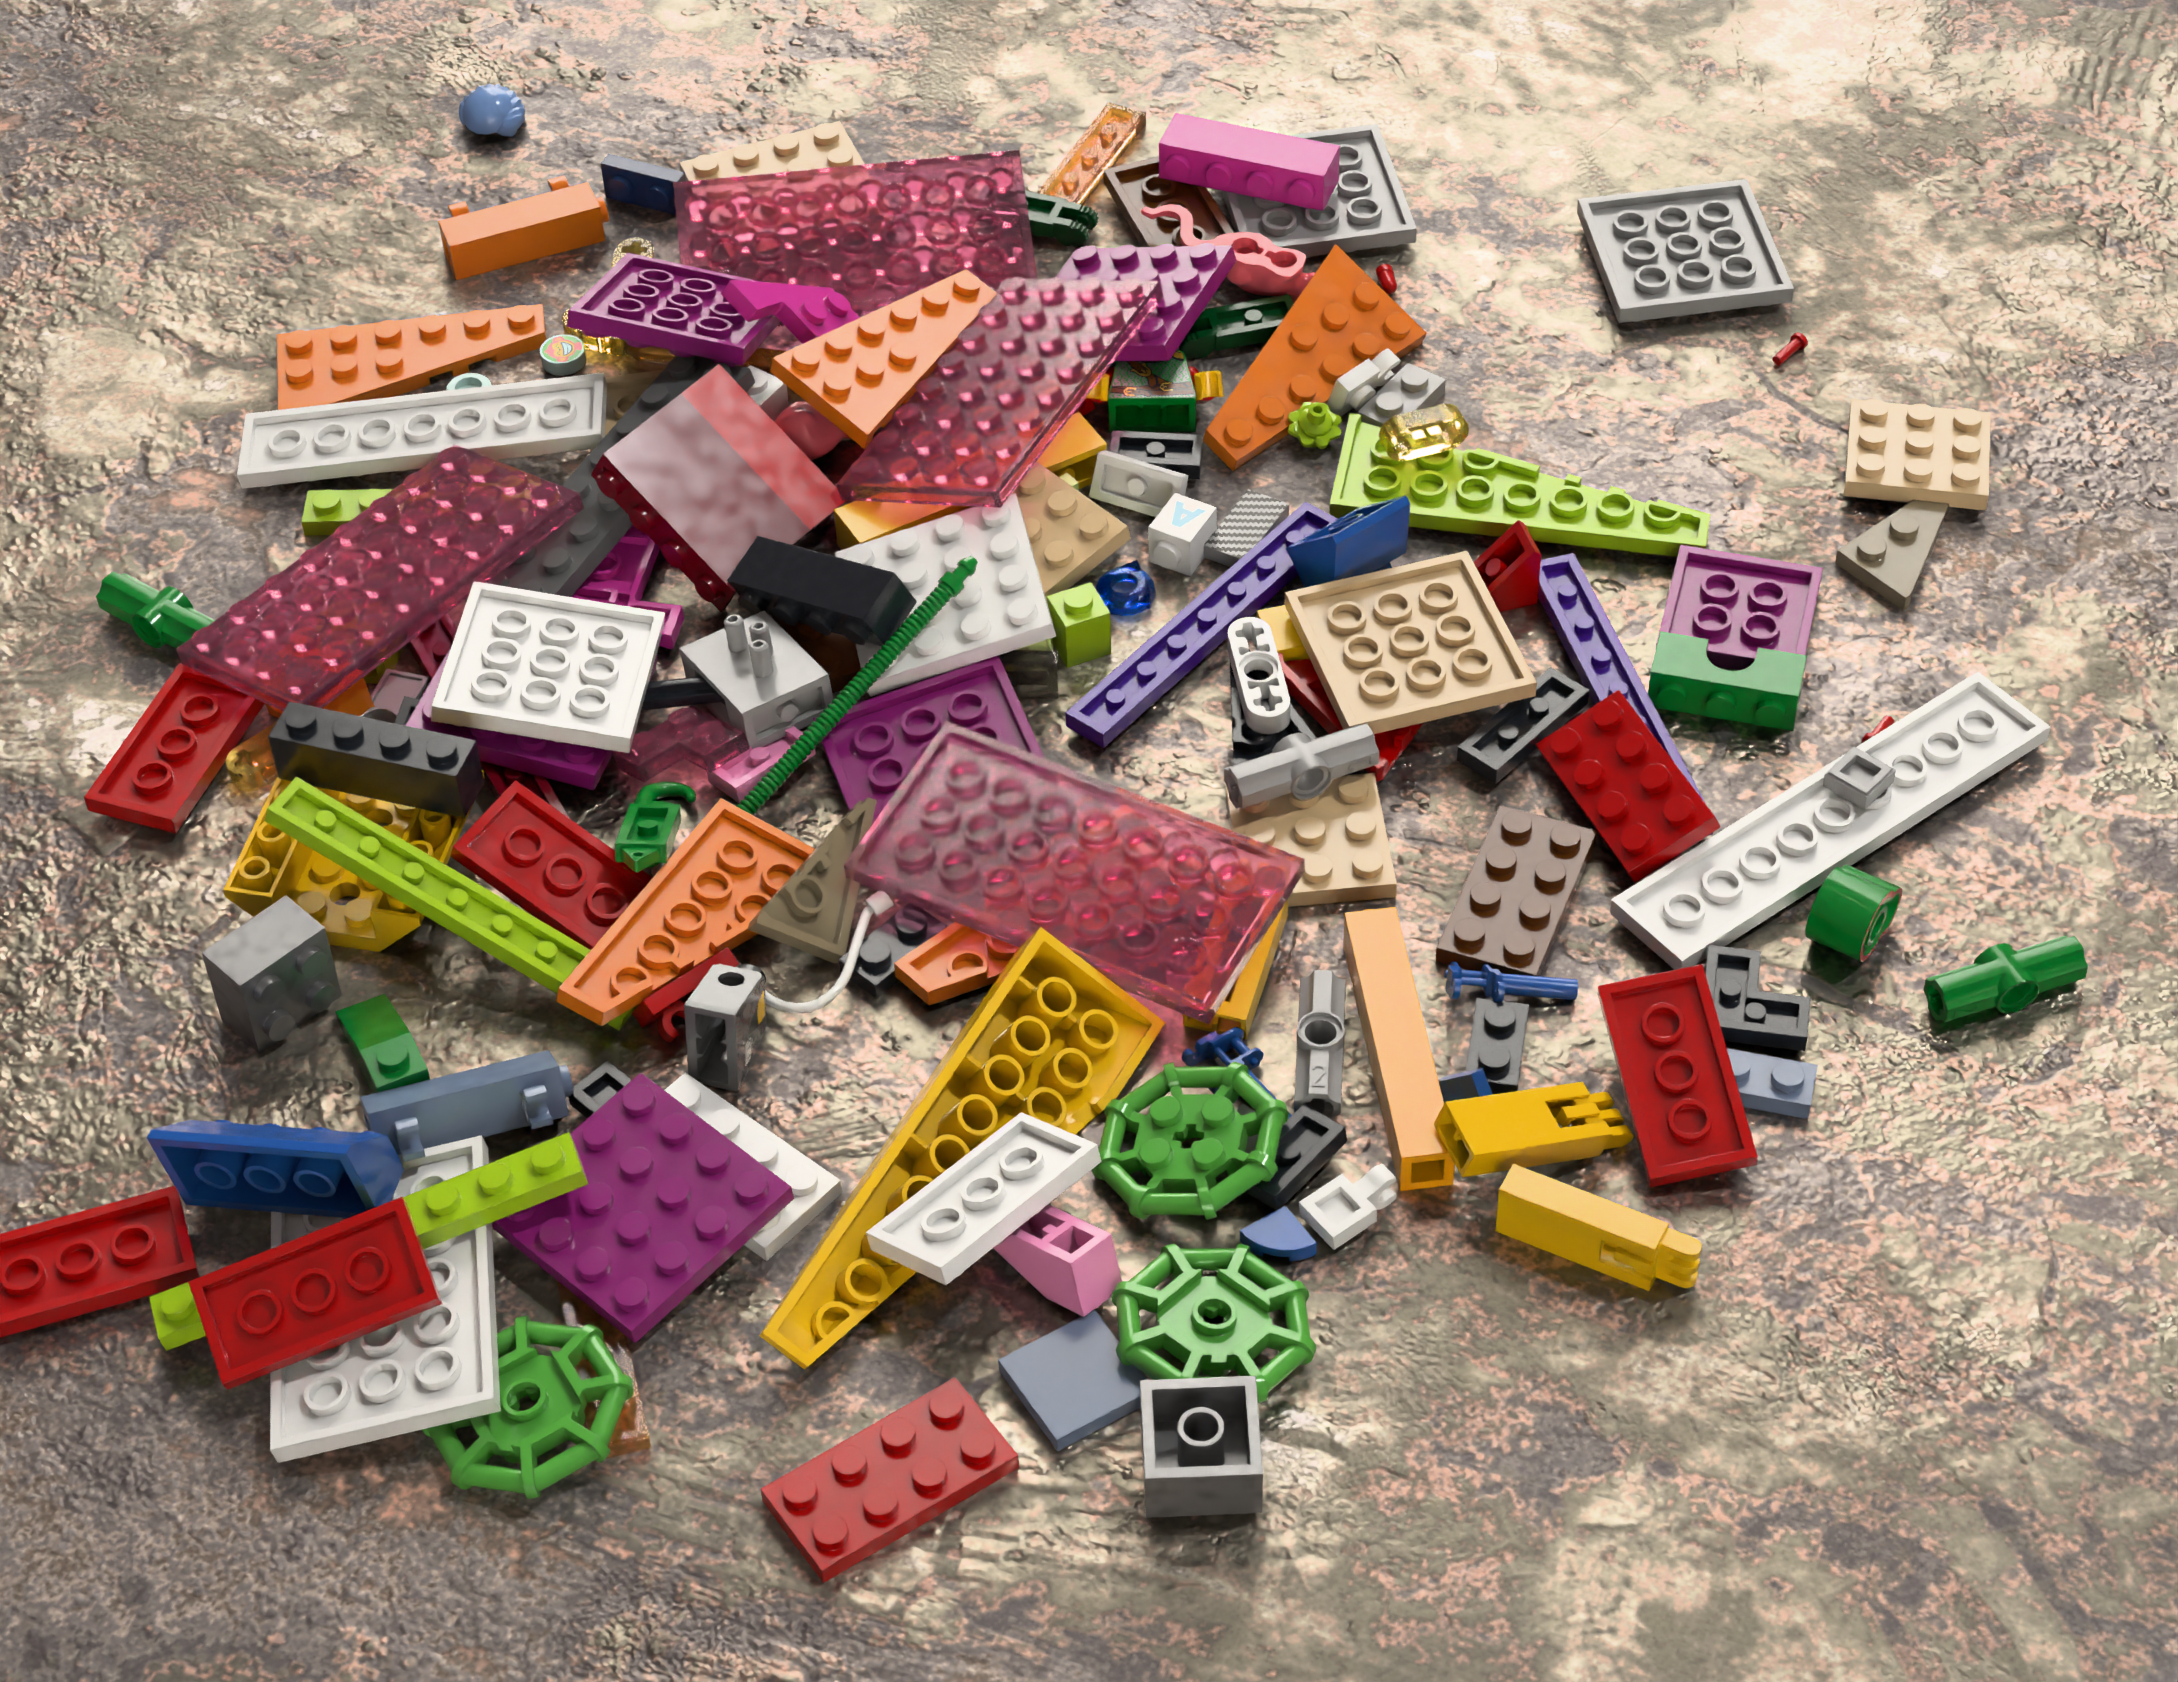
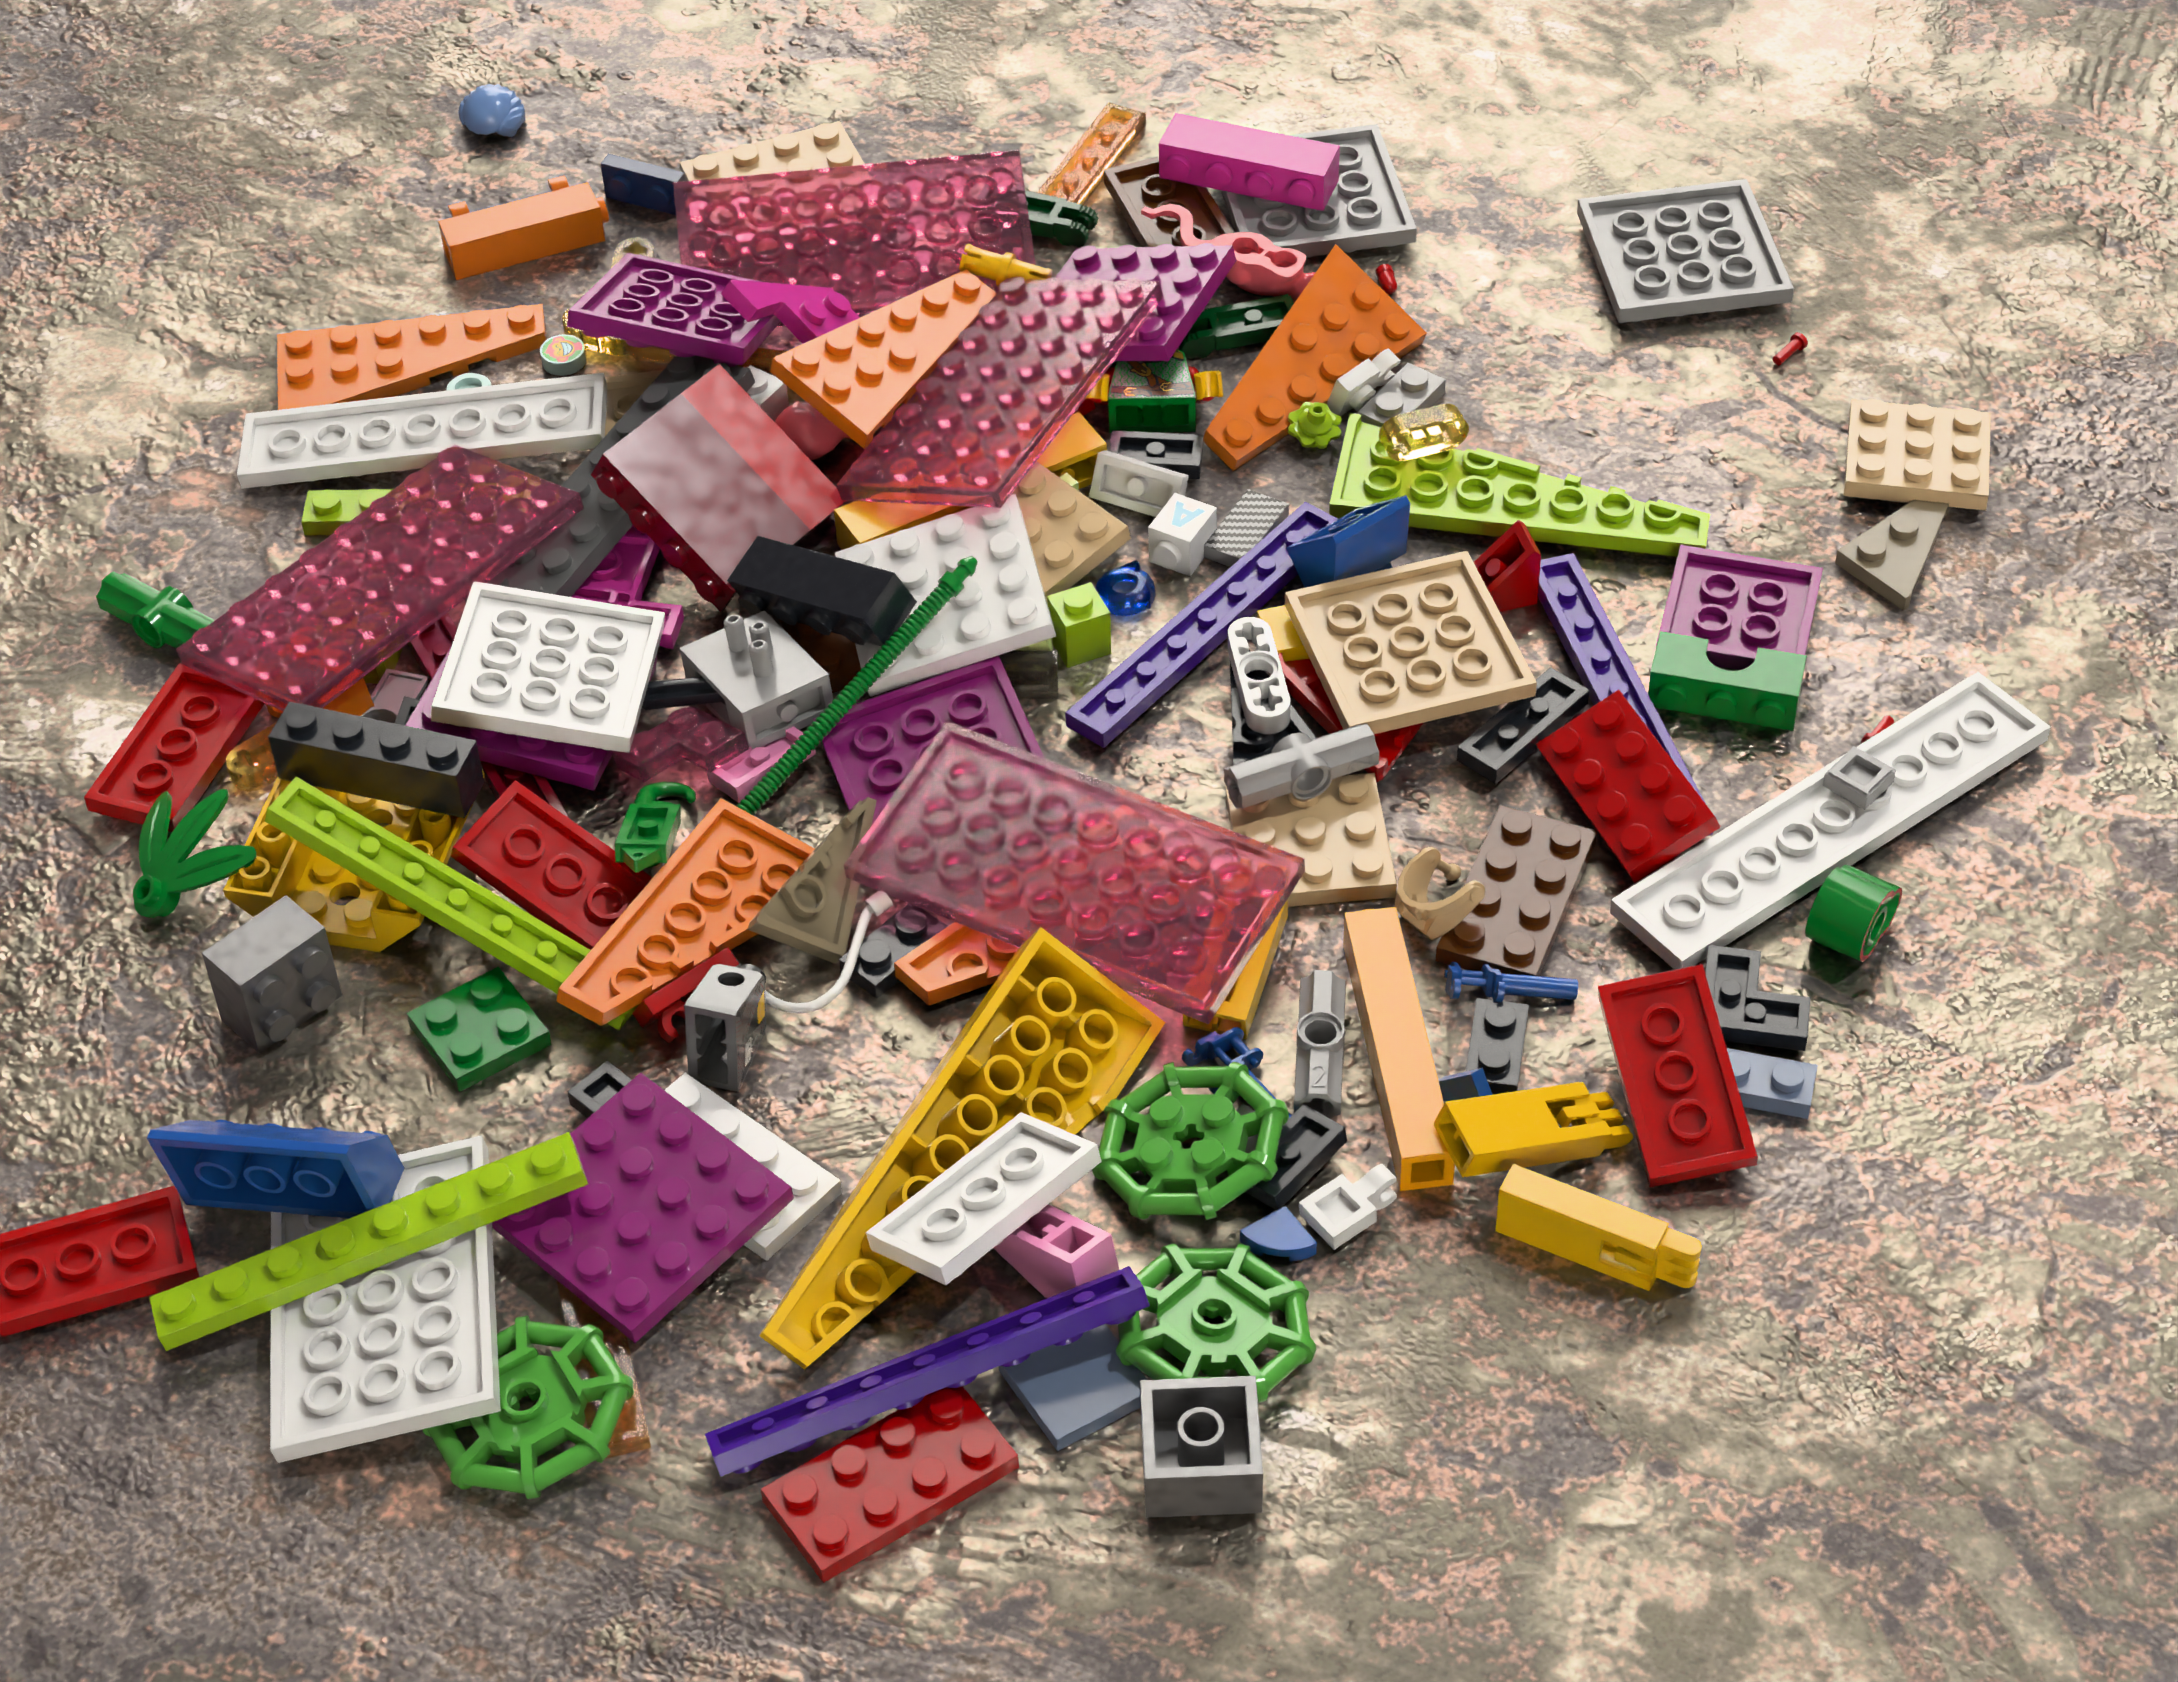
red plate [188,1197,443,1390] -> none
green slope [335,994,430,1094] -> none
sand blue brick [360,1050,574,1162] -> none
green piece [1923,935,2088,1022] -> none
none -> green plant [133,789,257,918]
none -> green plate [406,967,552,1092]
none -> dark purple plate [705,1266,1150,1477]
none -> yellow pin [959,244,1052,297]
none -> tan helmet [1395,847,1485,941]

